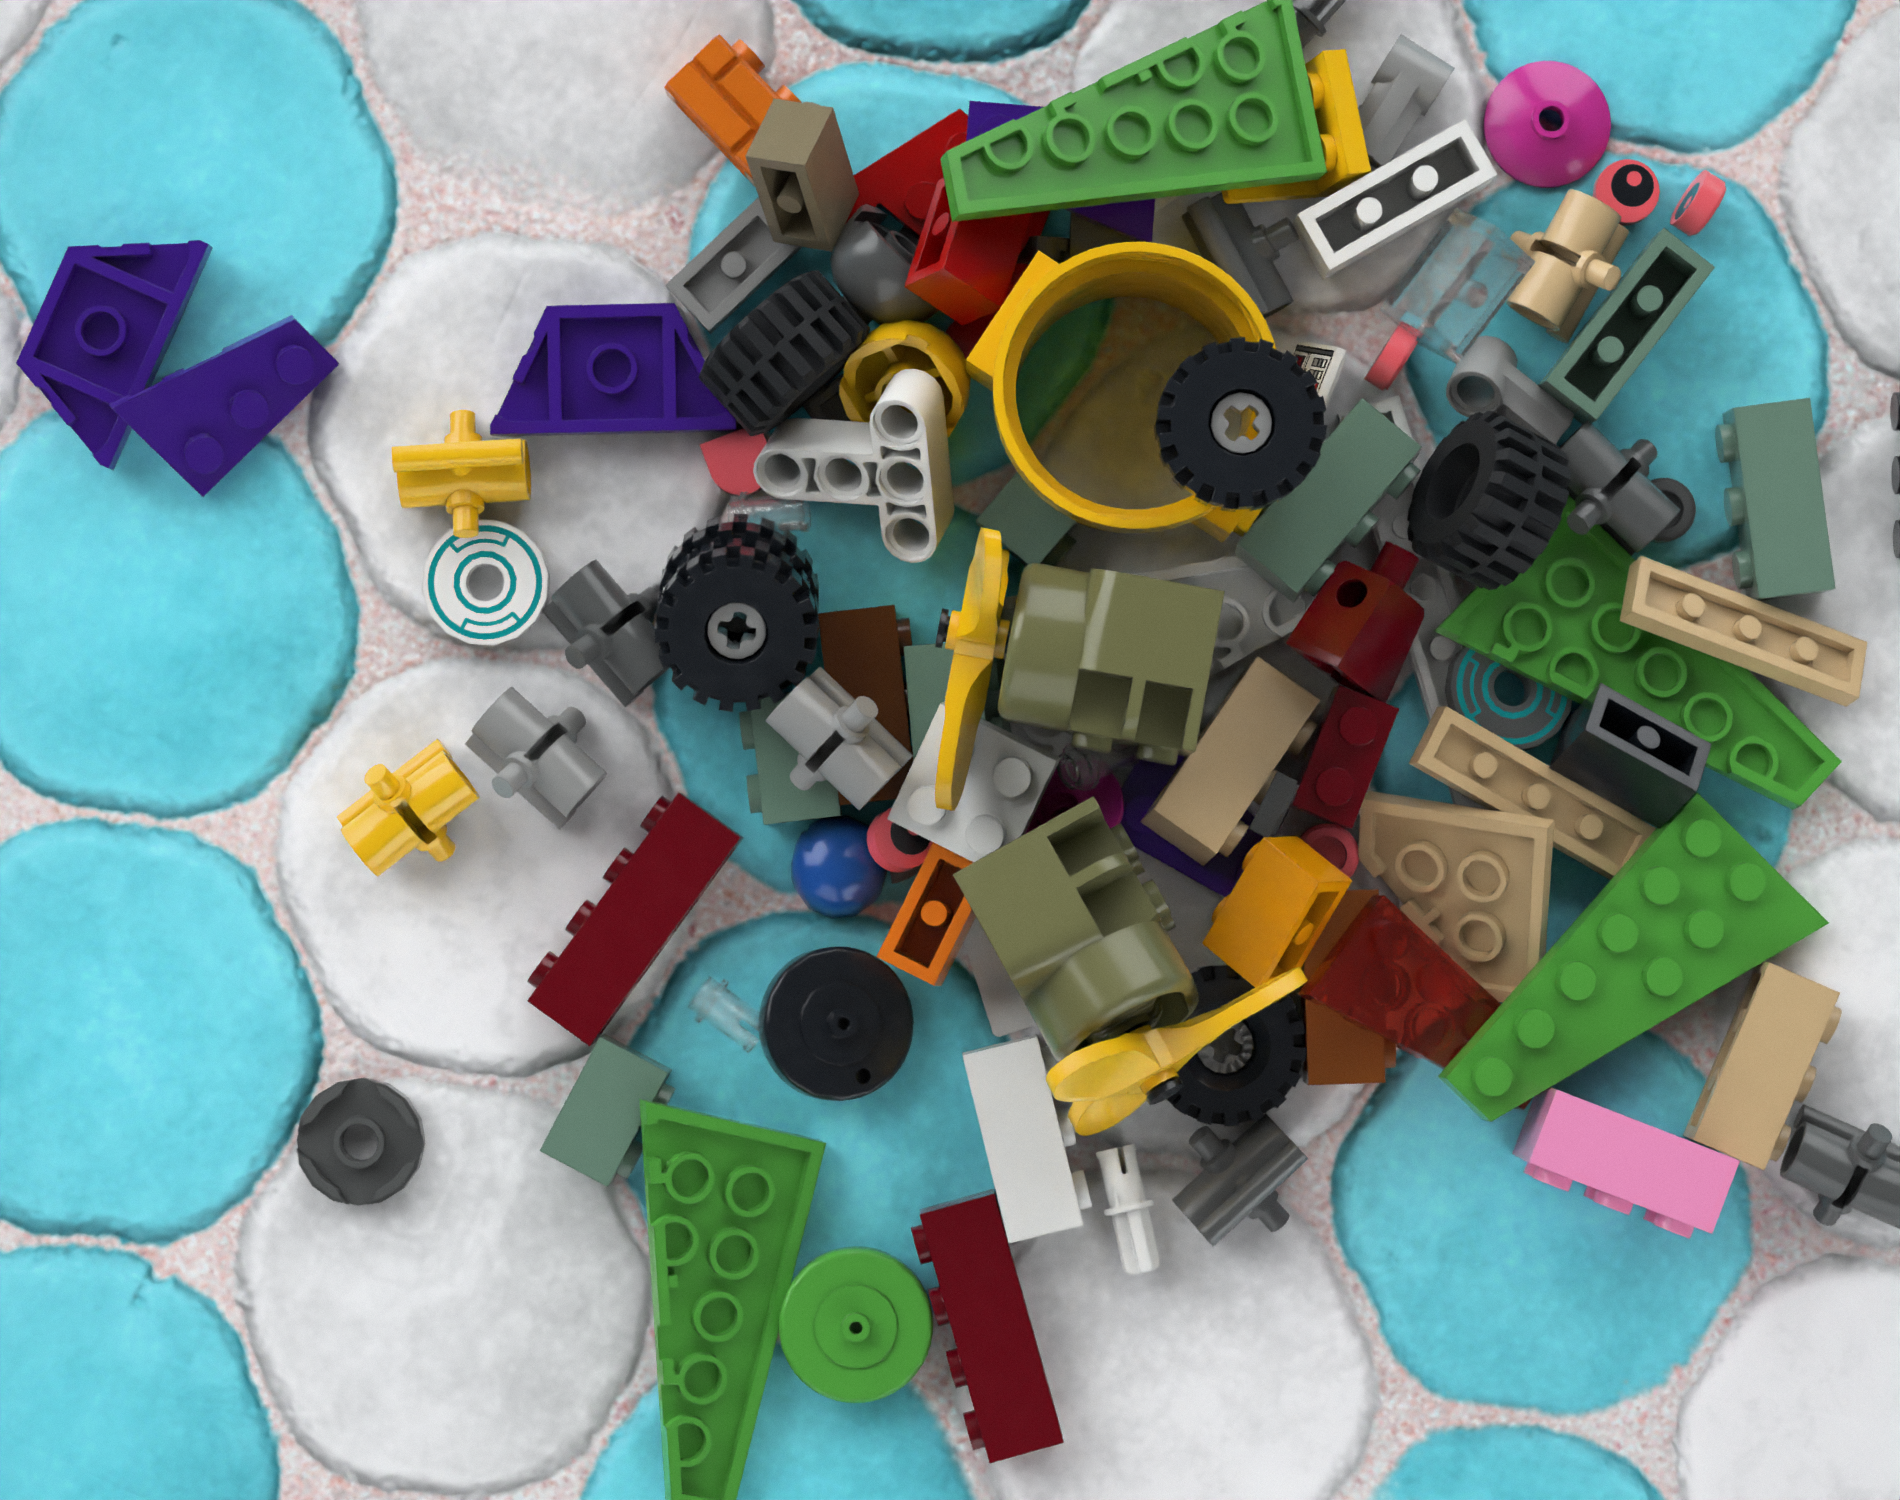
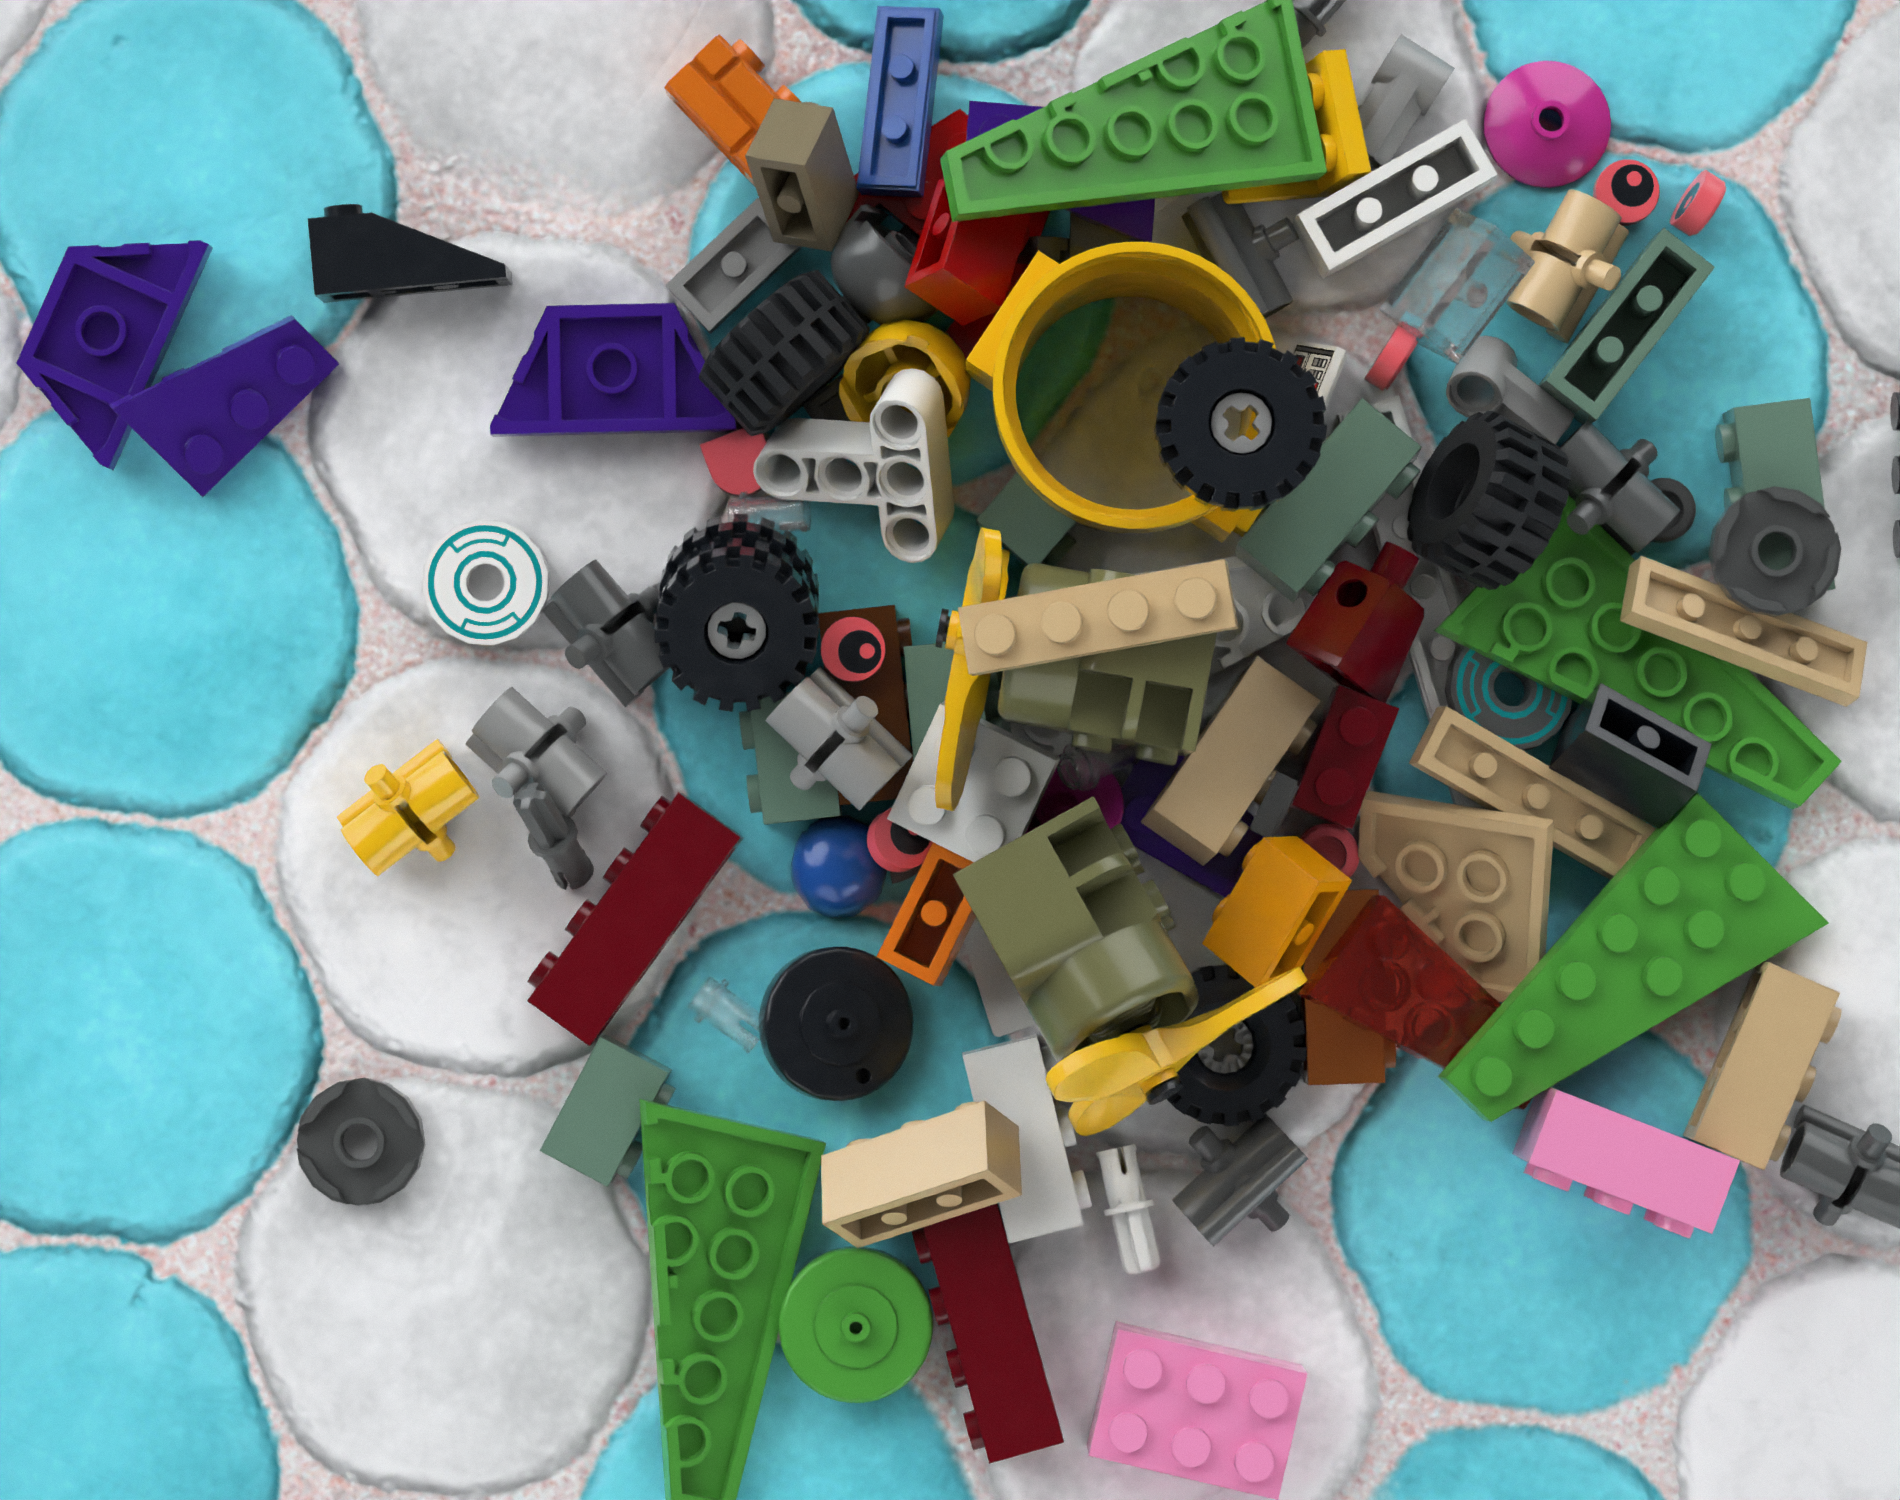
yellow pin [392,410,531,538] -> none
none -> black slope [308,204,513,303]
none -> dark grey axle [513,782,594,890]
none -> coral tile [821,617,886,682]
none -> tan brick [821,1100,1022,1248]
none -> blue tile [857,6,944,198]
none -> tan plate [958,559,1239,676]
none -> bright pink brick [1087,1321,1307,1500]
none -> dark grey tile [1708,486,1841,616]

